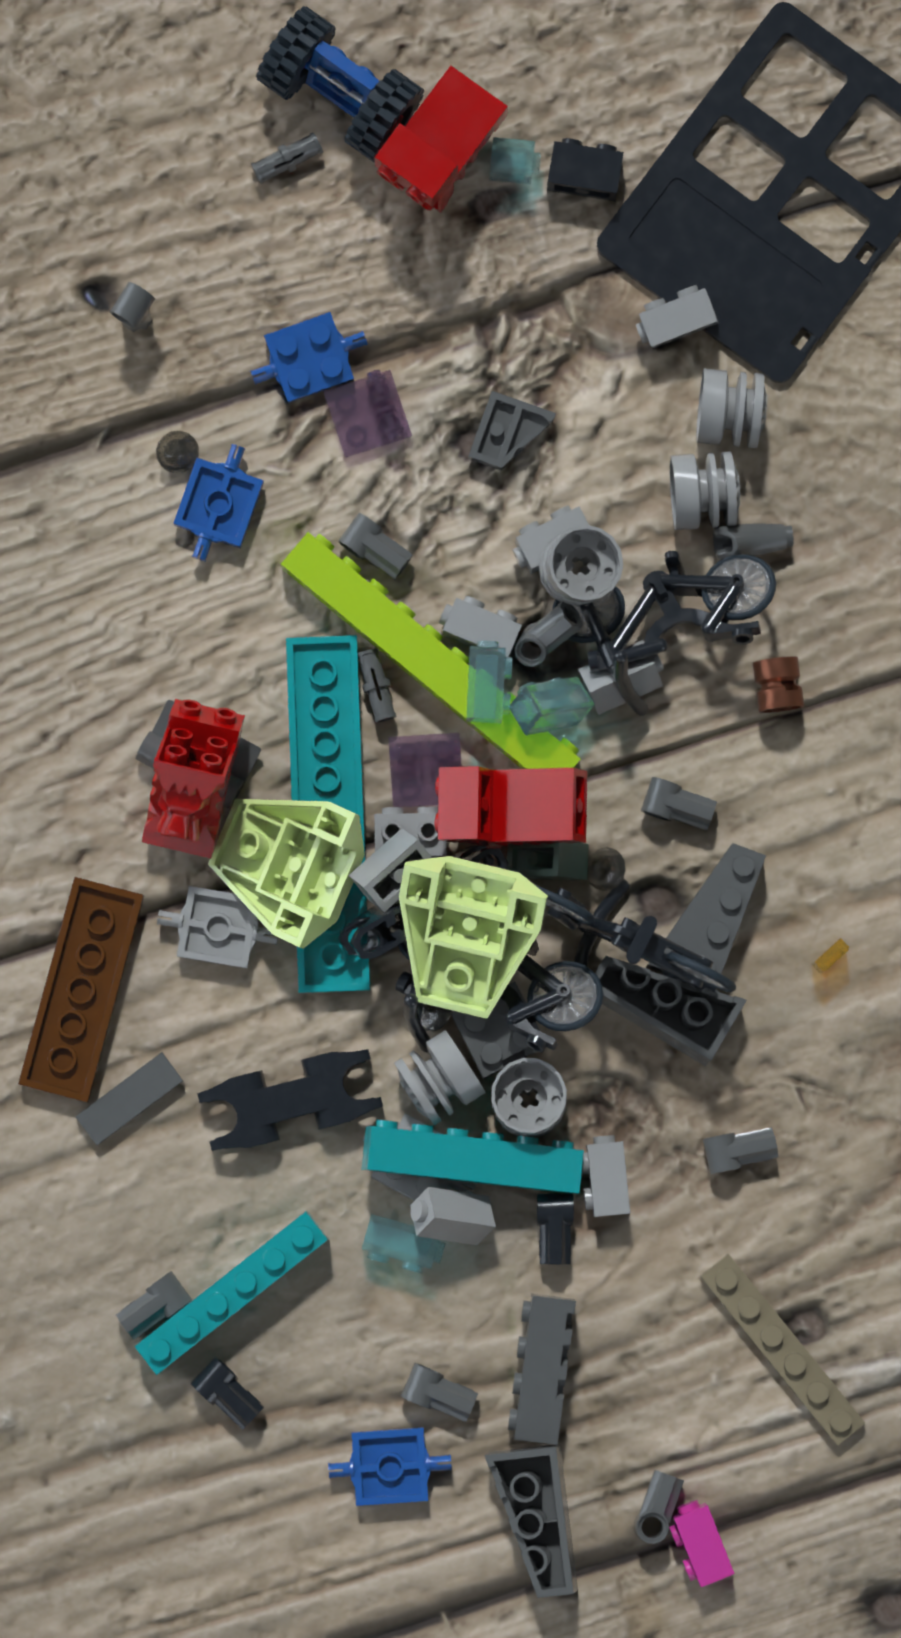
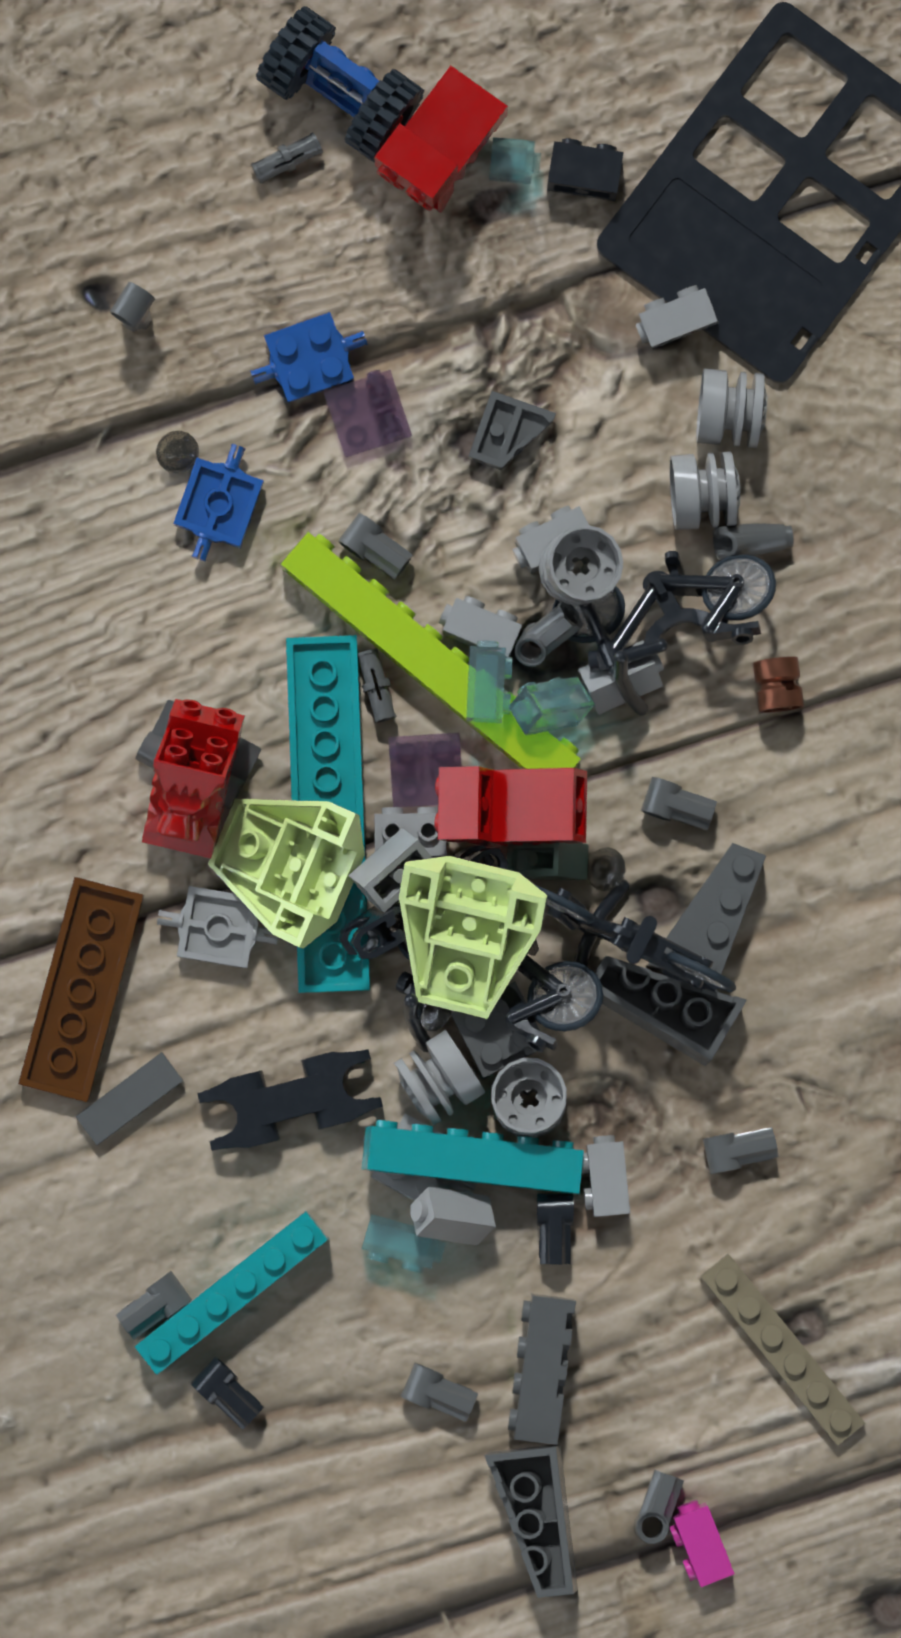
blue plate [328,1427,452,1506] -> none
clear yellow tile [812,938,849,973] -> none

